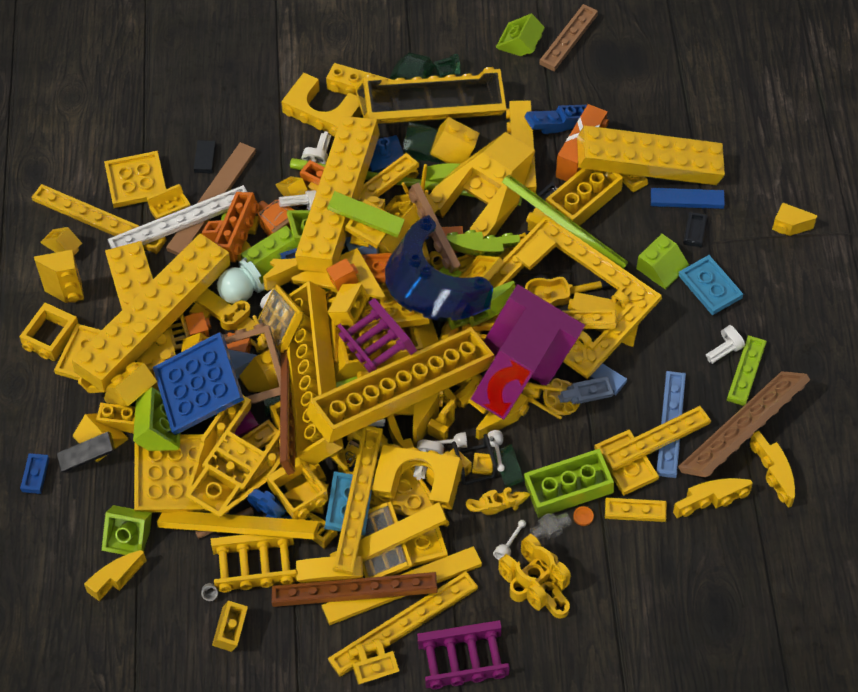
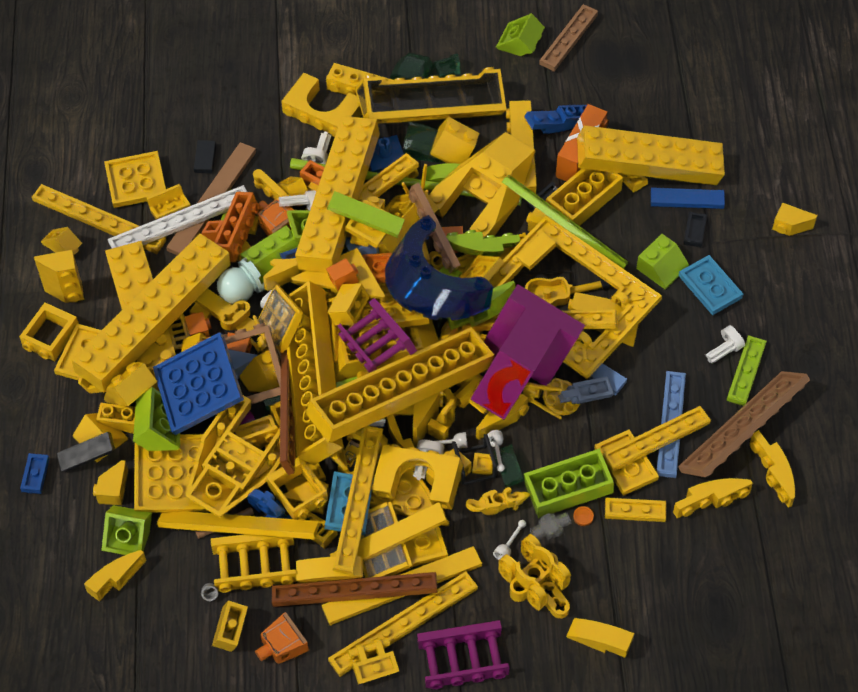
none -> yellow slope [93,460,128,505]
none -> yellow bracket [235,414,279,447]
none -> yellow plate [253,169,293,209]
none -> orange torso [255,612,309,664]
none -> yellow slope [566,618,634,658]

